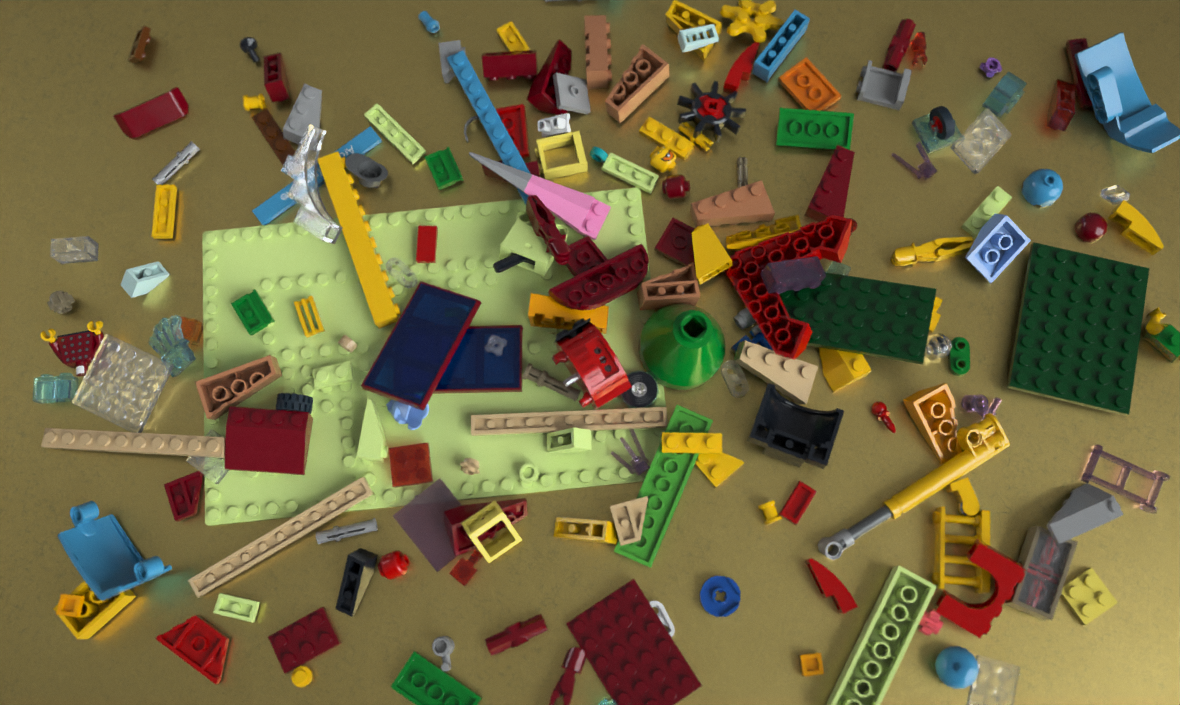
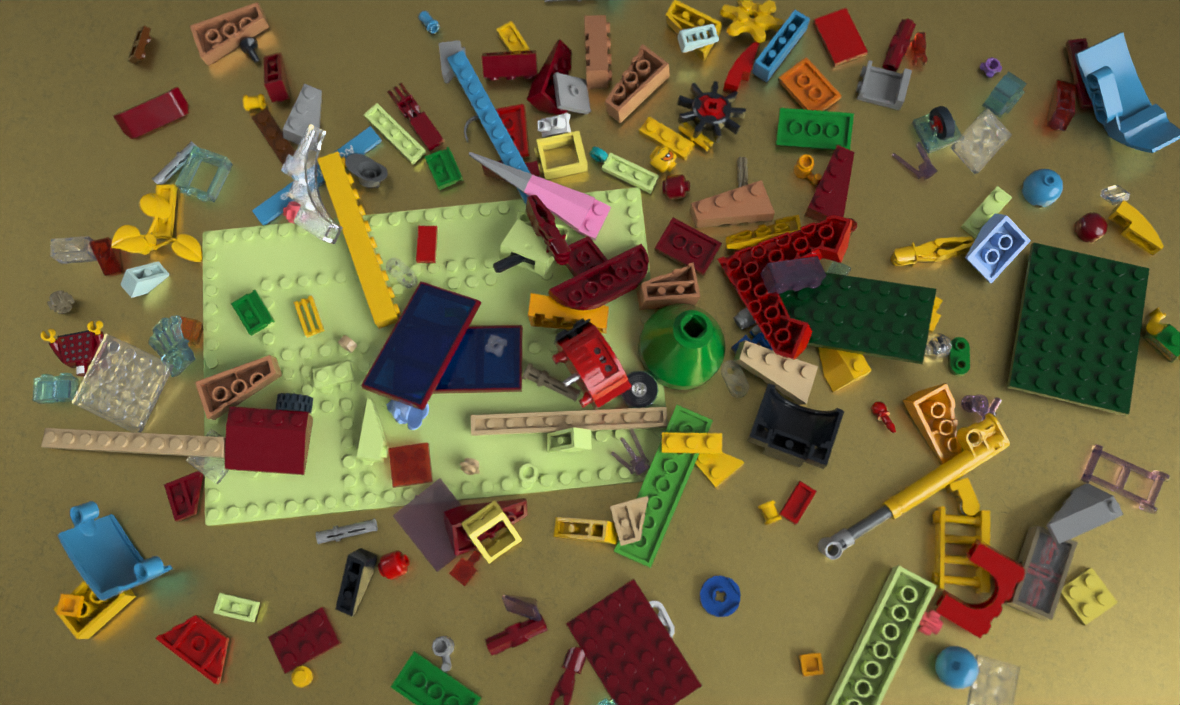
tan plate [188,477,374,598] -> none
yellow slope [692,223,733,285] -> none
red slope [805,558,858,614] -> none
none -> clear red slope [89,237,123,276]
none -> yellow plant [111,193,203,262]
none -> clear light blue window [175,146,233,202]
none -> nougat wedge [190,2,269,66]
none -> coral gear [283,201,307,224]
none -> dark red arm [387,83,445,152]
none -> slope [502,594,541,622]
none -> light orange piece [794,154,822,186]
none -> red tile [813,8,868,67]

